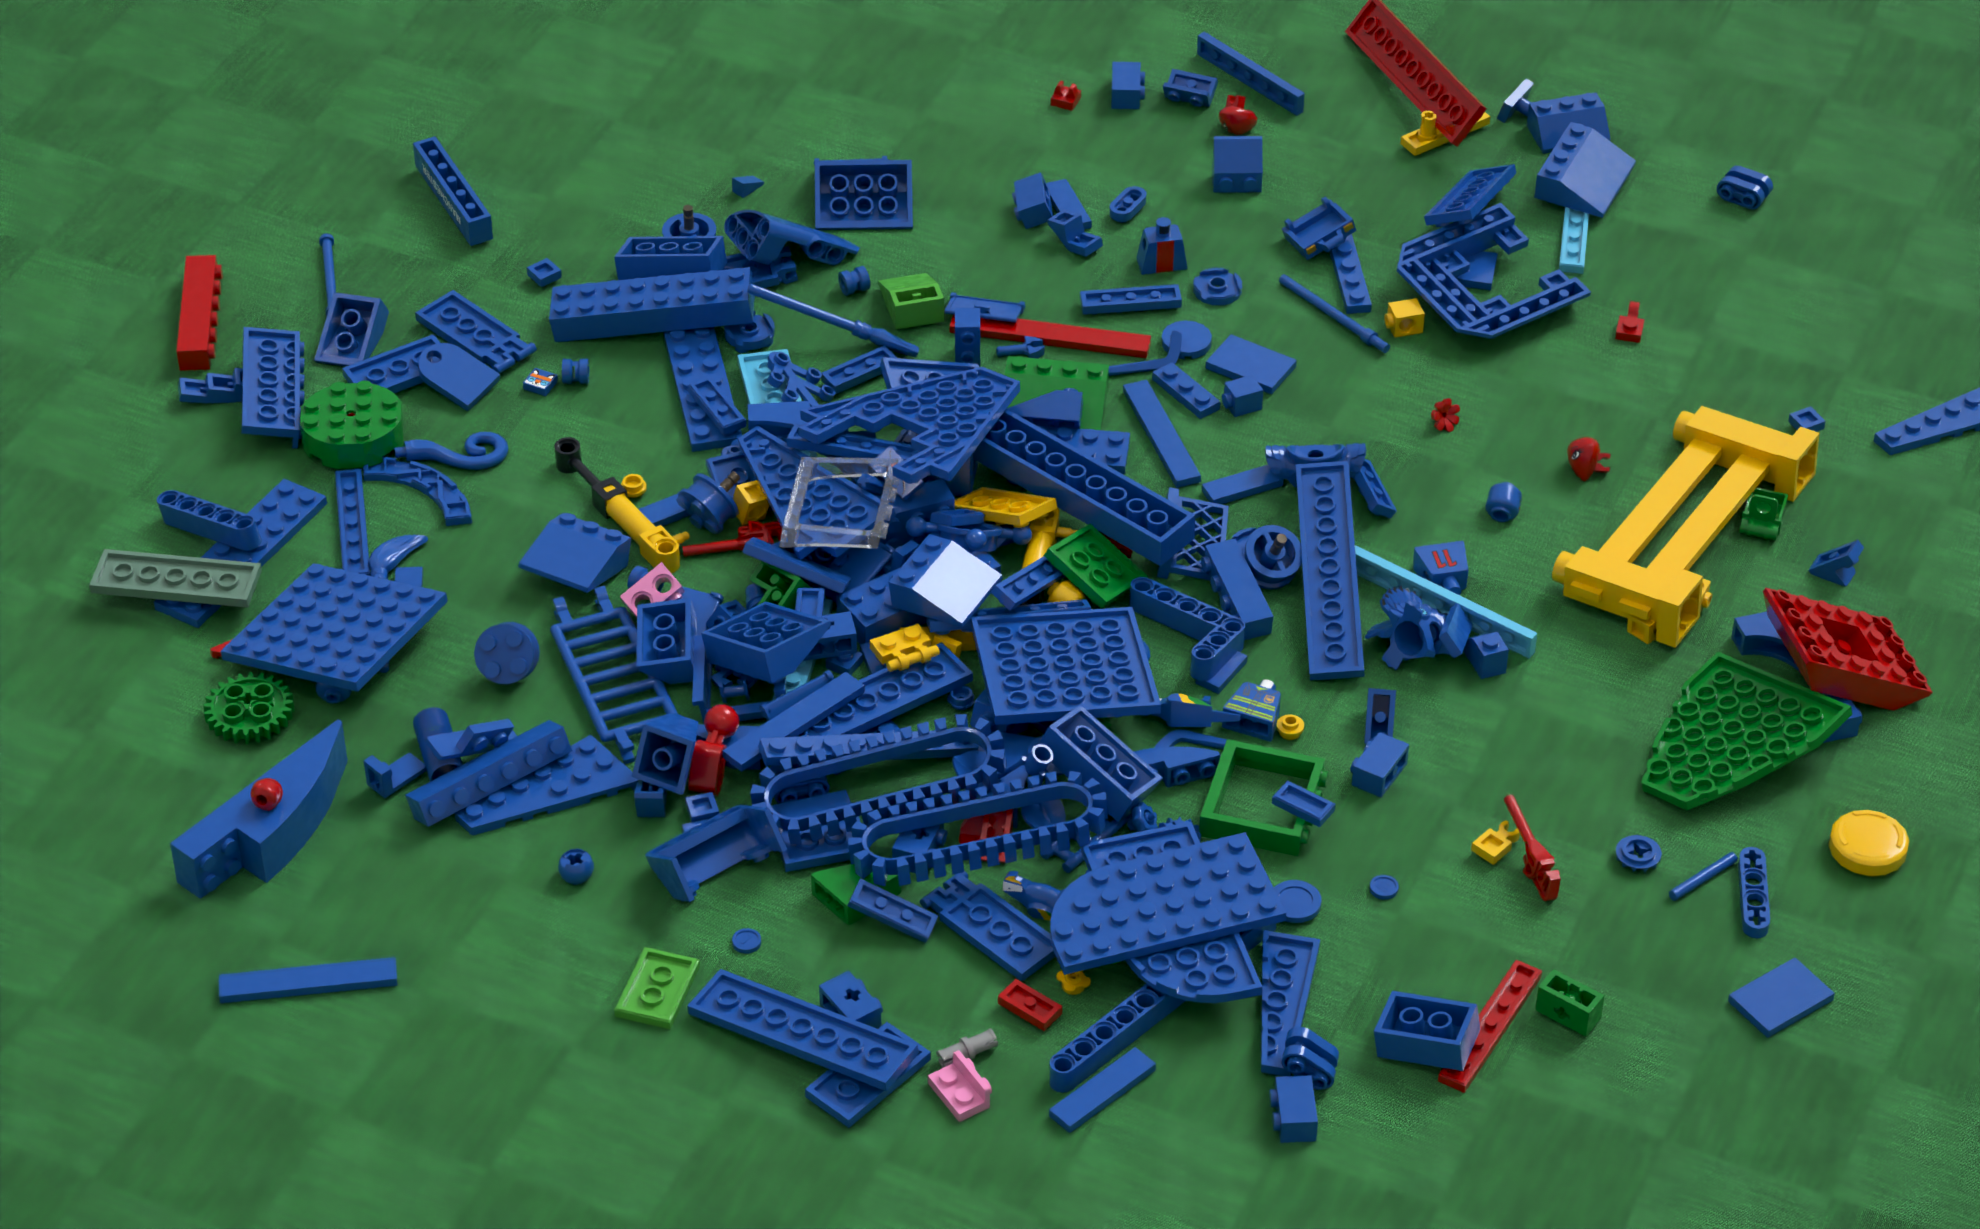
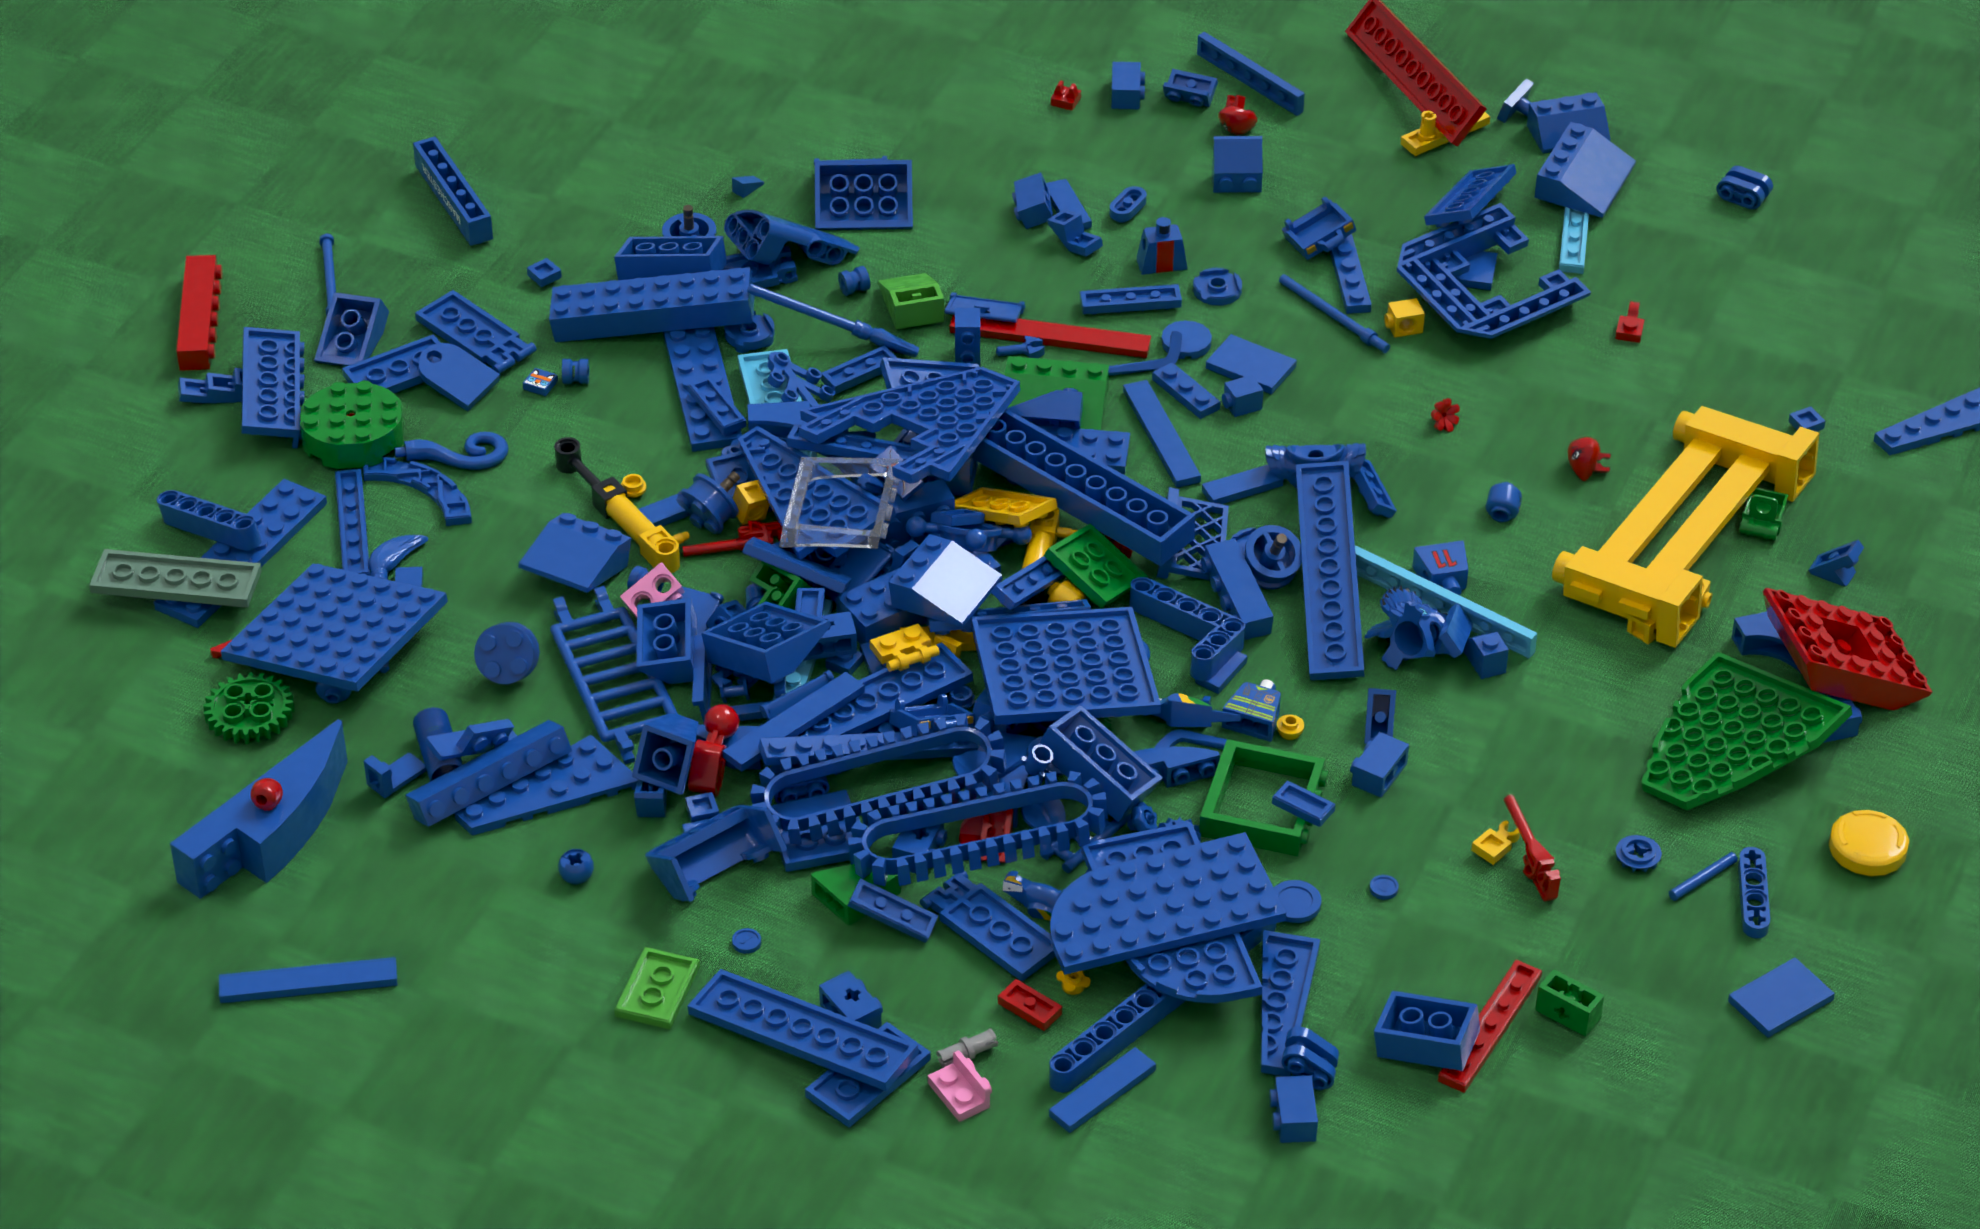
none -> blue piece [889,694,974,737]

